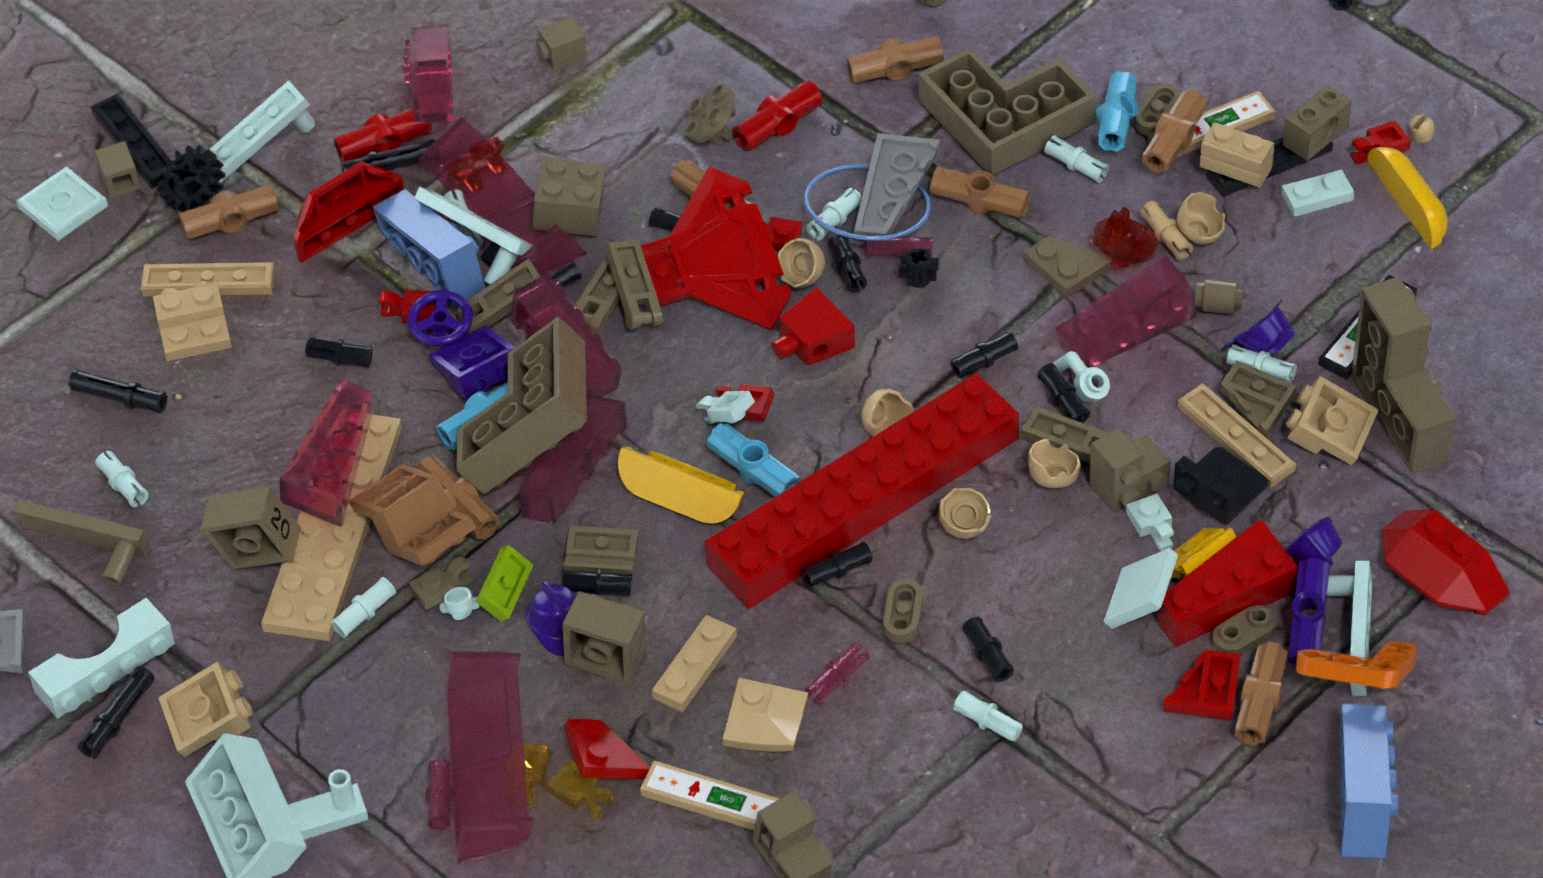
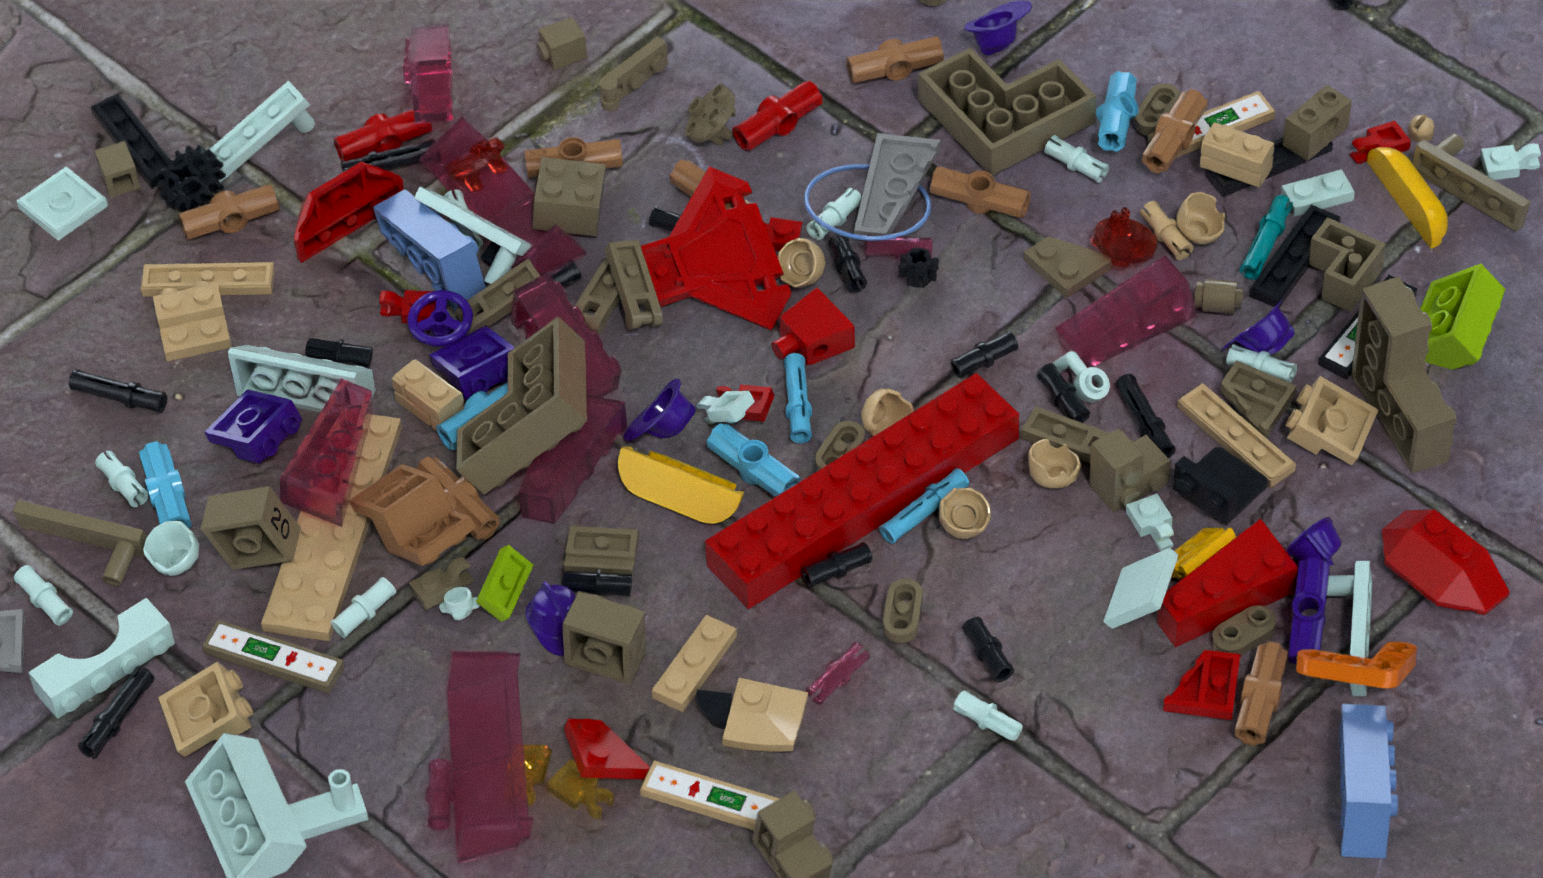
none -> light aqua pin [14,565,73,626]
none -> medium azure piece [139,441,192,528]
none -> light aqua hair [143,521,199,576]
none -> tile [202,620,345,694]
none -> dark purple plate [204,389,303,464]
none -> light aqua slope [228,345,376,415]
none -> tan brick [392,359,464,431]
none -> medium nougat piece [524,137,623,178]
none -> dark tan plate [599,36,668,111]
none -> dark purple piece [623,378,696,441]
none -> black tile [696,689,732,729]
none -> medium azure pin [784,353,813,443]
none -> dark tan plate [815,421,865,471]
none -> medium azure pin [879,468,969,544]
none -> dark purple piece [964,0,1032,55]
none -> black pin [1115,374,1176,458]
none -> teal pin [1239,195,1293,280]
none -> black tile [1249,204,1341,308]
none -> dark tan brick [1309,217,1386,312]
none -> dark tan piece [1412,134,1531,232]
none -> lime slope [1420,263,1506,370]
none -> light aqua plate [1481,144,1541,180]

